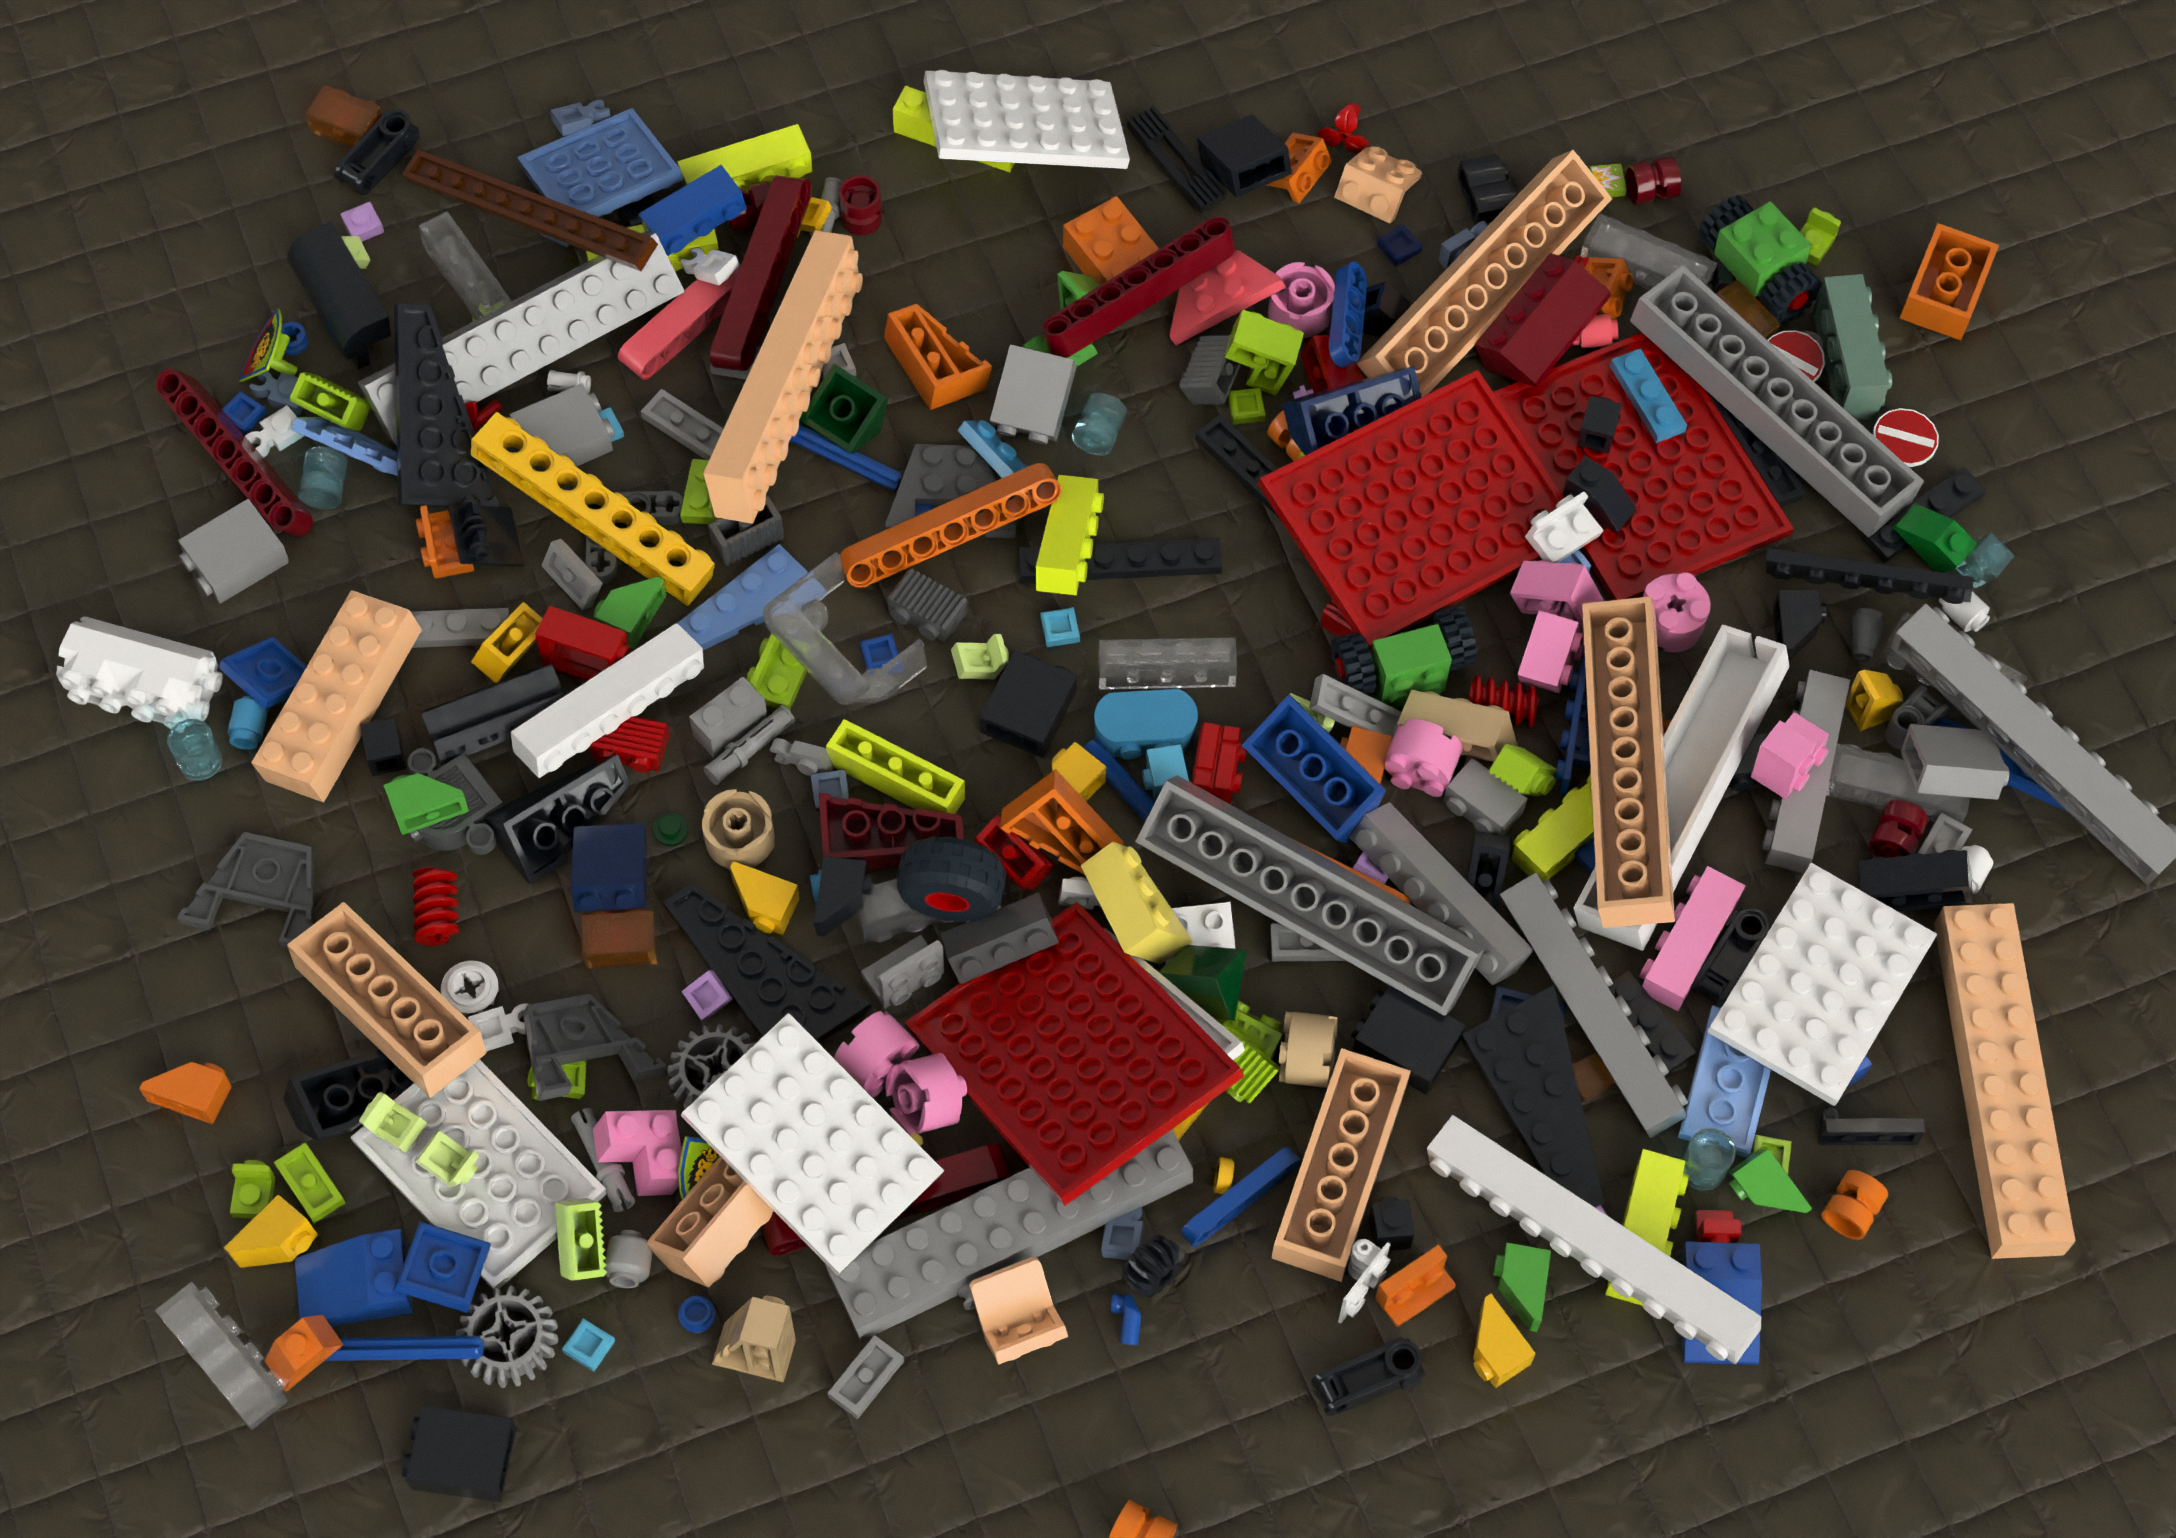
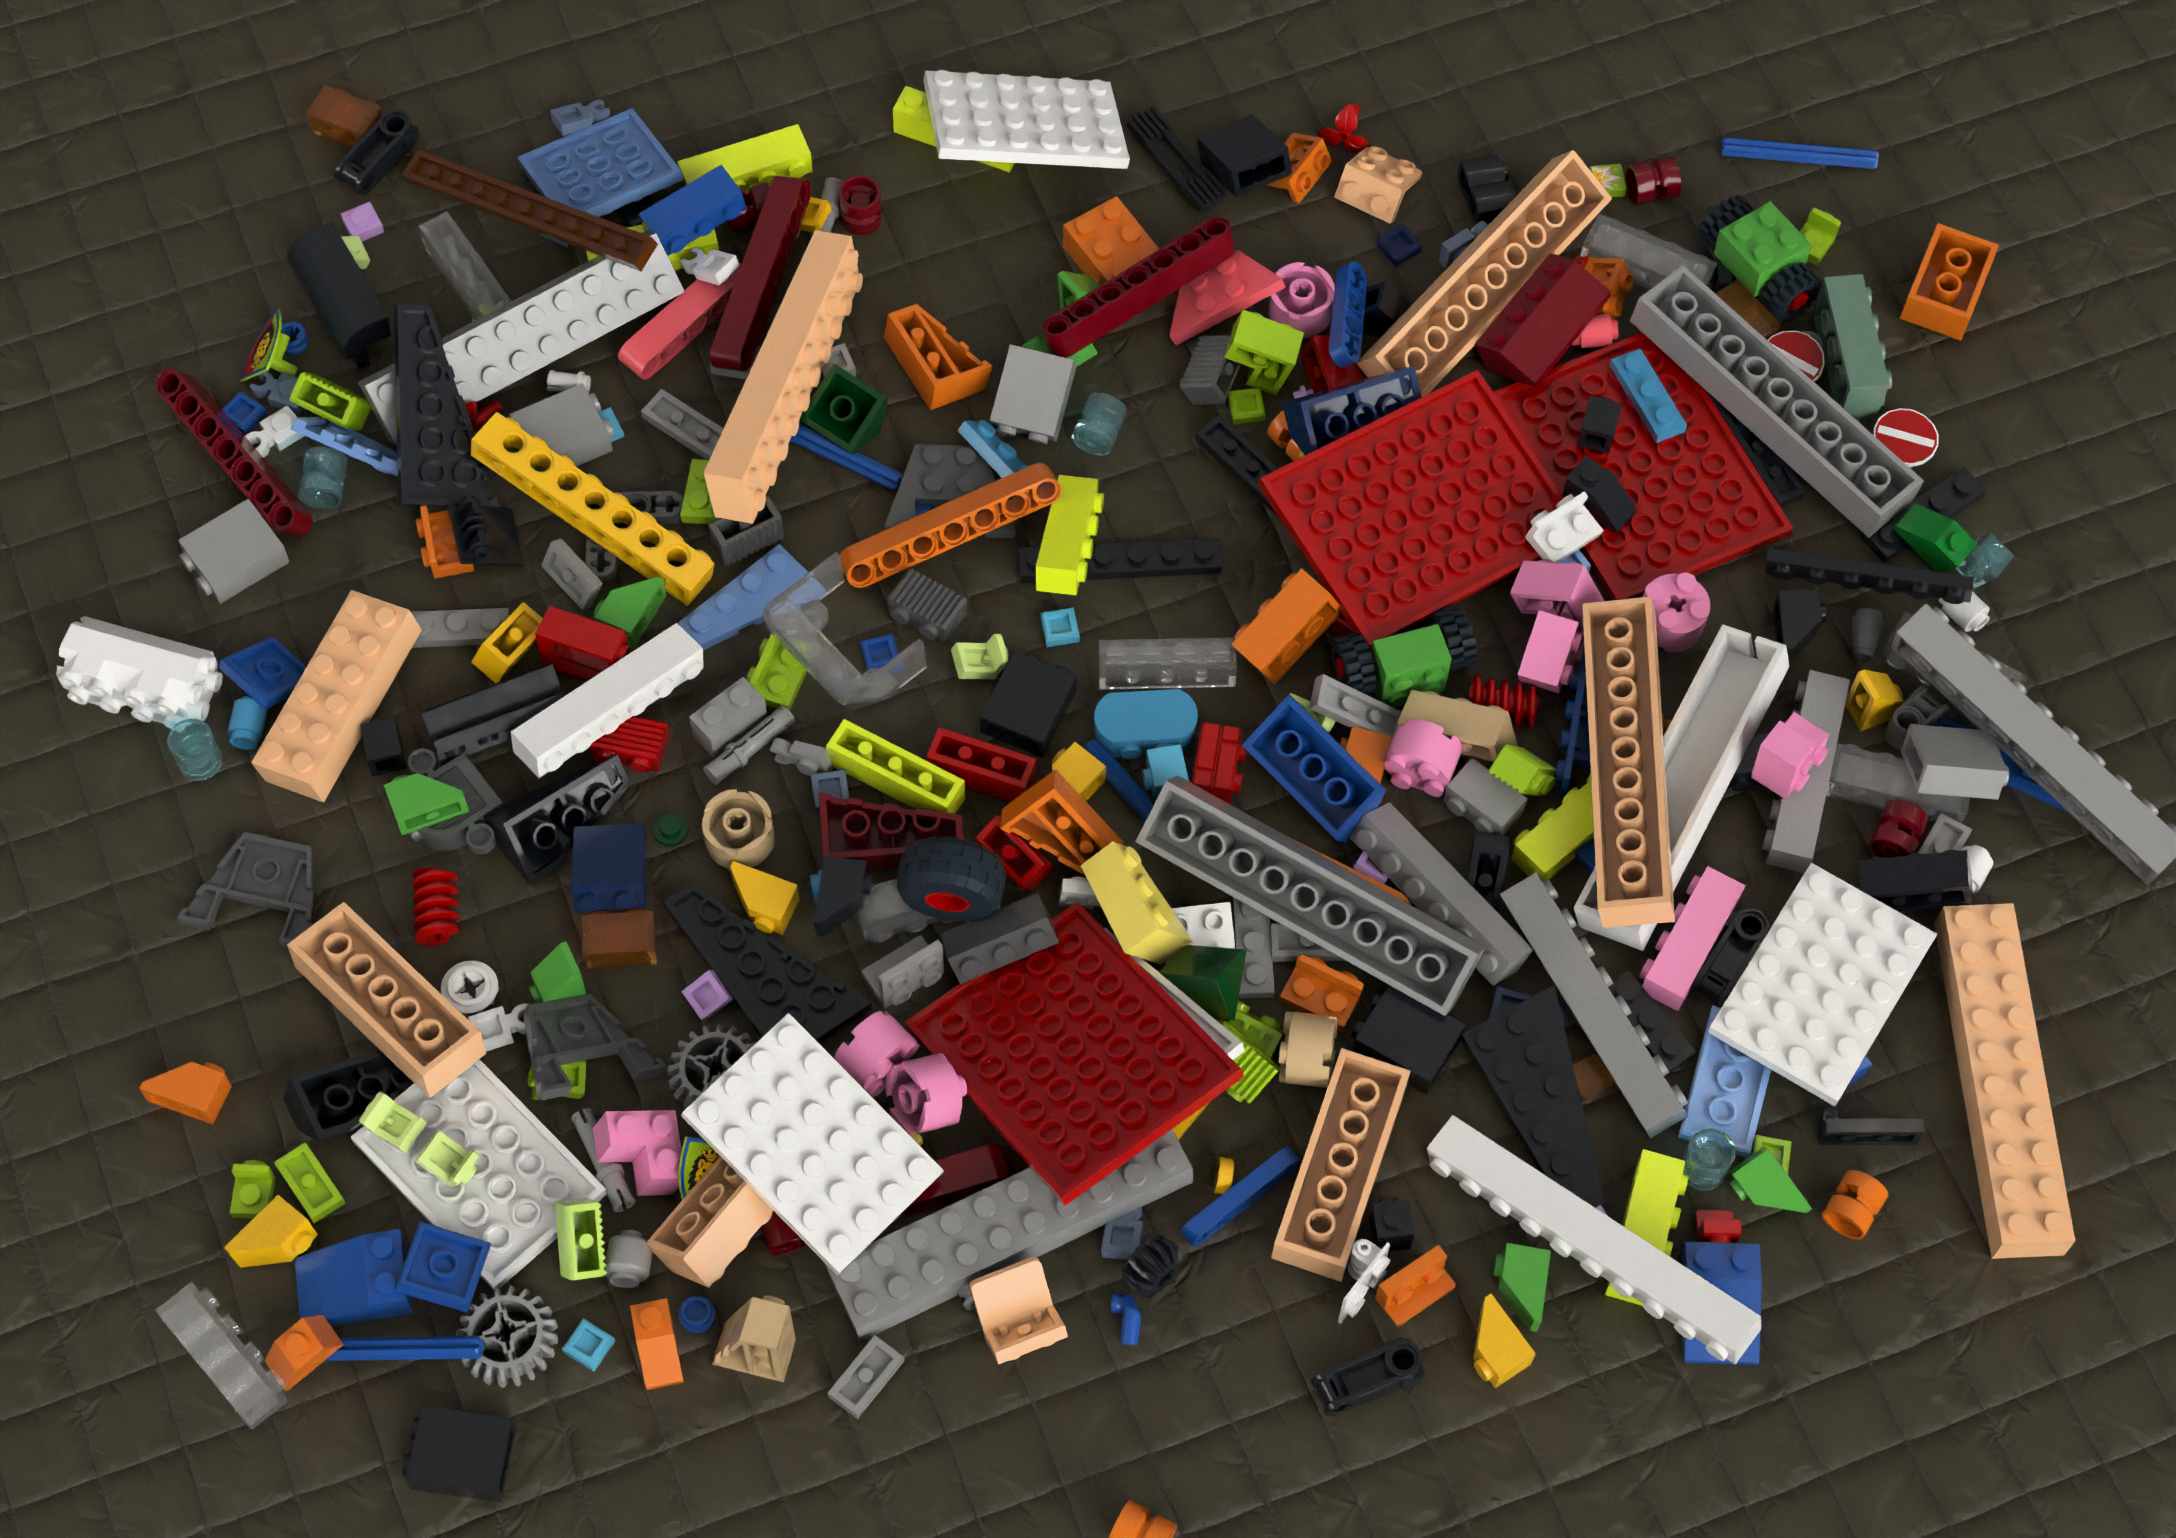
none -> bright green slope [528,941,587,1003]
none -> orange slope [630,1298,684,1390]
none -> red brick [926,727,1037,802]
none -> orange brick [1231,568,1341,685]
none -> light grey plate [1233,897,1274,999]
none -> orange bracket [1279,954,1364,1032]
none -> blue axle [1721,137,1879,169]

